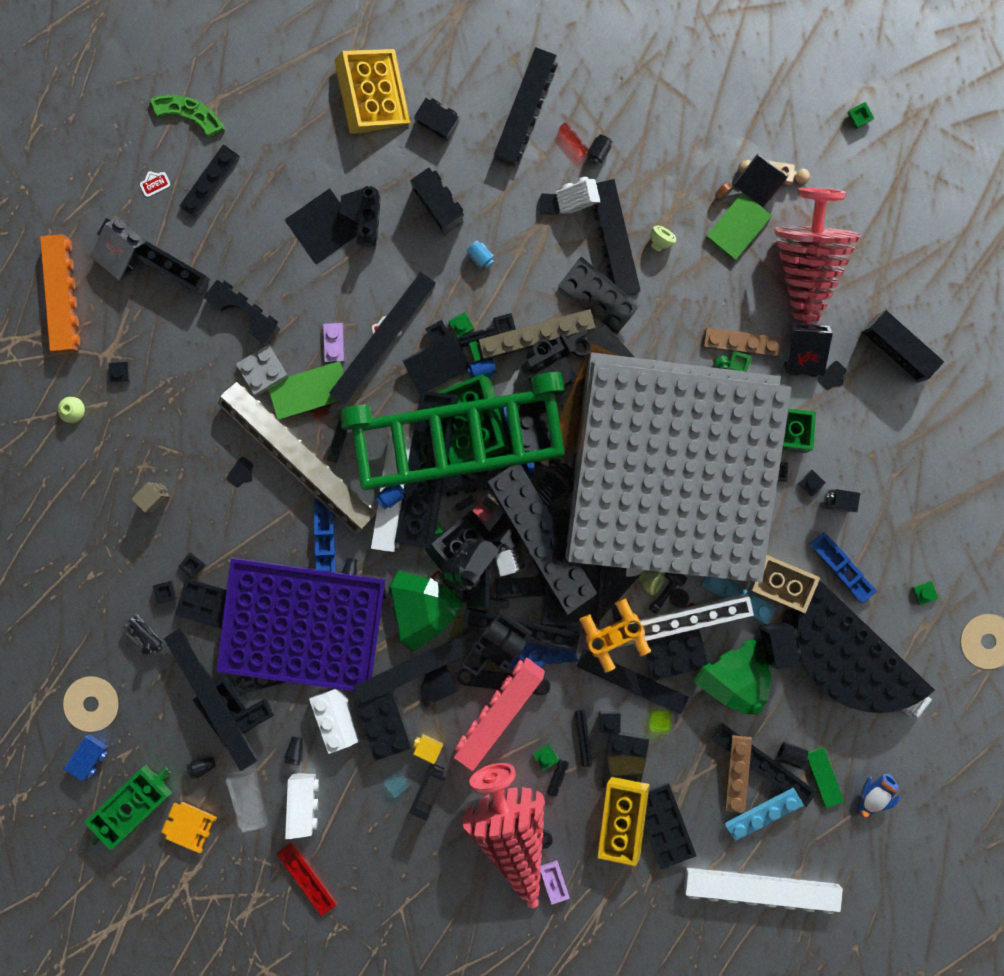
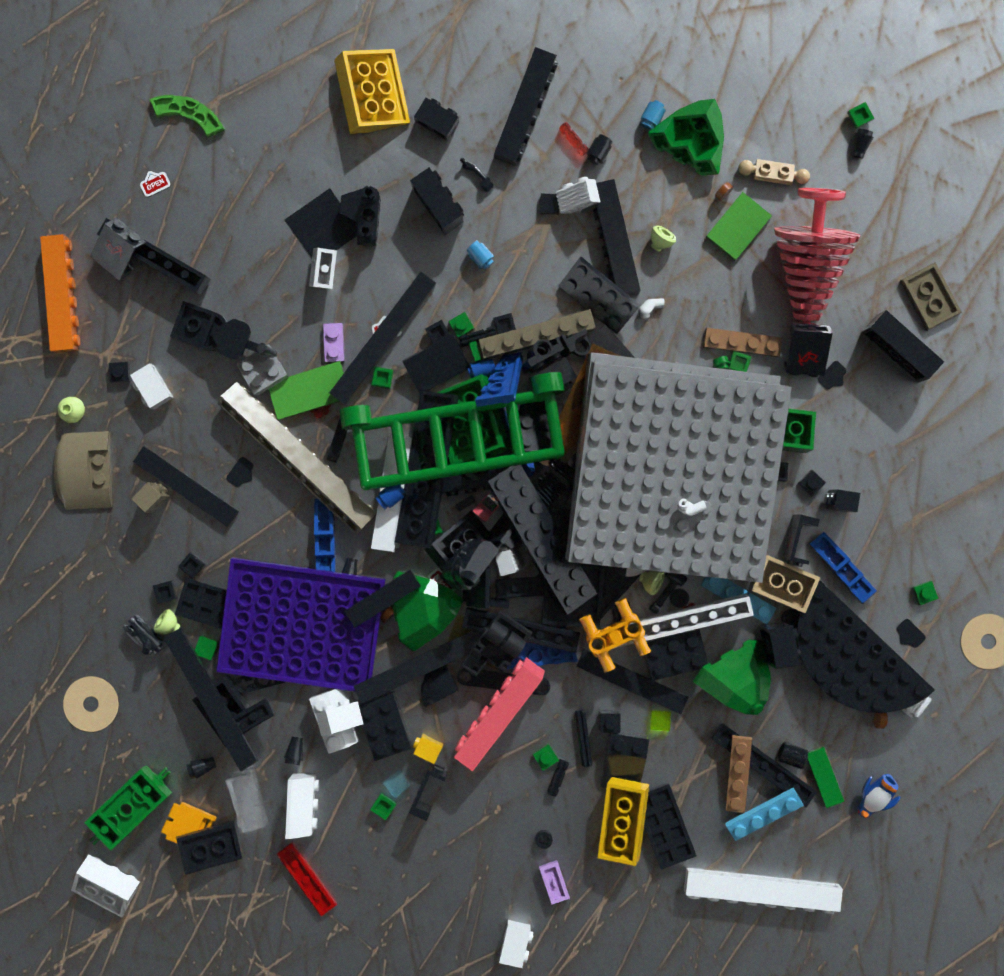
blue brick [64,734,108,782] -> none
black plate [179,144,240,218] -> none
black arch [203,279,280,346] -> none
coral plant [462,763,545,909] -> none
black tile [733,153,788,207] -> none
none -> dark tan slope [53,431,113,510]
none -> white slope [71,855,140,918]
none -> white brick [130,363,174,409]
none -> black tile [133,446,239,527]
none -> yellowish green brick [154,609,180,635]
none -> black plate [170,301,277,359]
none -> black tile [176,821,243,875]
none -> green tile [195,635,219,660]
none -> white brick [309,248,337,289]
none -> white brick [315,700,363,736]
none -> black tile [344,569,421,627]
none -> green plate [370,793,397,820]
none -> green tile [371,367,394,389]
none -> dark orange tile [380,605,394,624]
none -> black piece [460,158,494,192]
none -> blue wing [475,352,523,407]
none -> white brick [499,920,533,968]
none -> white arm [639,299,664,319]
none -> dark azure brick [640,100,666,130]
none -> green brick [648,99,724,176]
none -> white arm [677,499,707,516]
none -> black panel [782,514,820,567]
none -> black cone [852,128,874,158]
none -> dark orange tile [874,713,888,729]
none -> black sticker [897,619,926,648]
none -> dark tan tile [900,262,962,331]

